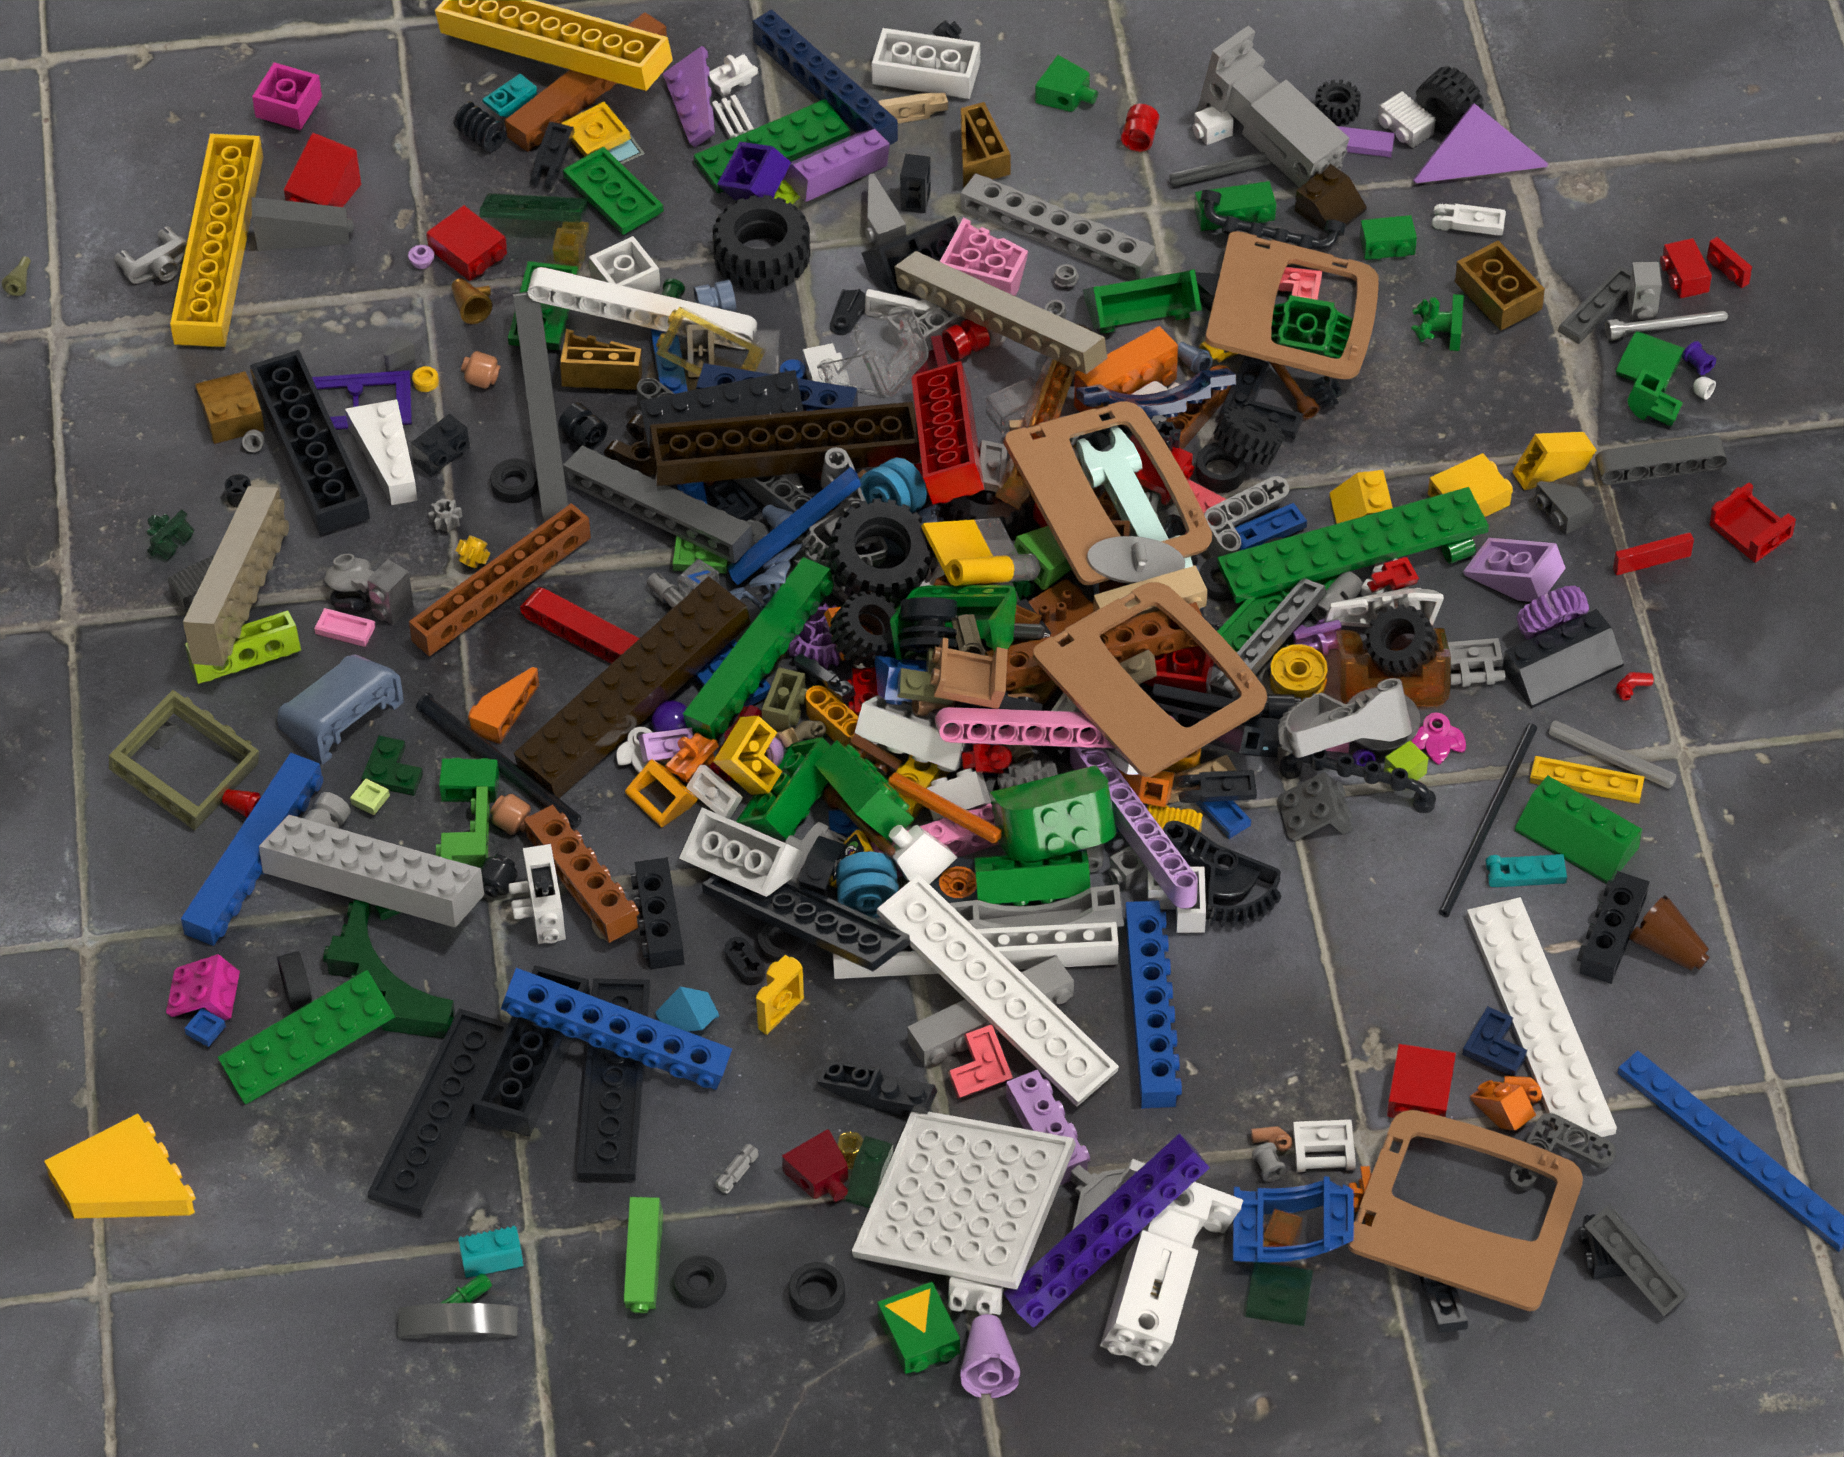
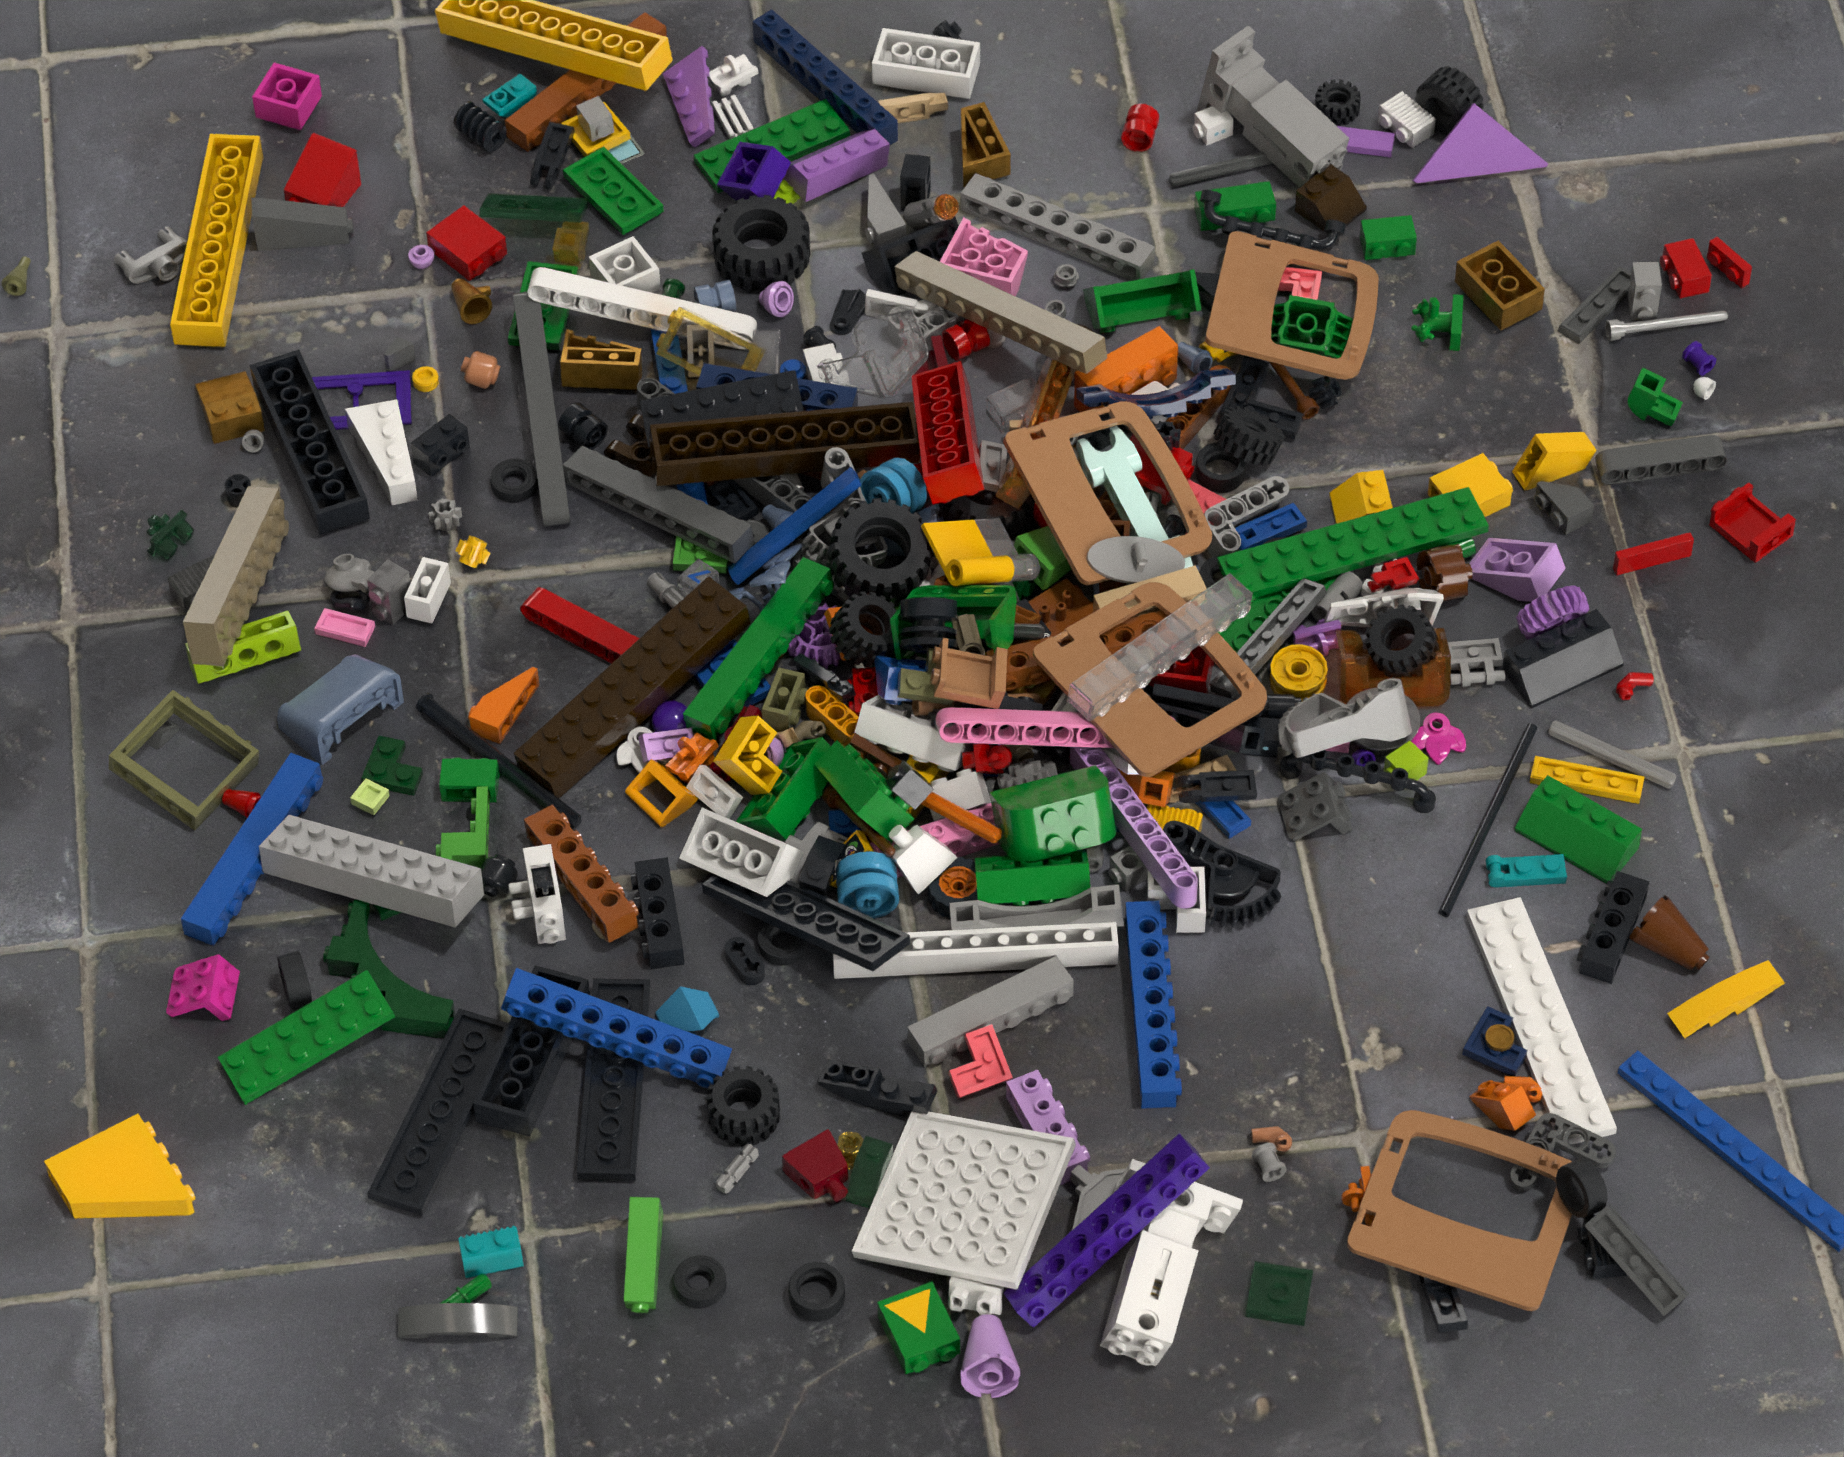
blue plate [184,1008,226,1047] -> none
light grey wheel [304,792,351,829] -> none
dark orange brick [409,503,591,657] -> none
nougat head [490,794,531,835] -> none
yellow plate [756,955,804,1035] -> none
white plate [877,874,1119,1106] -> none
green torso [1035,55,1098,112] -> none
blue wedge [1232,1177,1354,1262] -> none
clear orange brick [1263,1209,1303,1247] -> none
white plate [1293,1120,1355,1172] -> none
red panel [1387,1044,1456,1118] -> none
white hinge [1432,204,1506,236] -> none
green slope [1616,331,1685,392] -> none
none -> white brick [404,557,451,623]
none -> light grey brick [576,96,614,142]
none -> black tyre [707,1066,780,1146]
none -> lavender brick [759,281,794,317]
none -> black bush [803,326,836,350]
none -> brick [885,760,934,809]
none -> piece [904,194,959,228]
none -> clear brick [1067,573,1253,722]
none -> reddish brown brick [1416,544,1473,601]
none -> pearl gold piece [1485,1024,1514,1052]
none -> black tyre [1556,1159,1608,1218]
none -> yellow slope [1667,960,1785,1039]

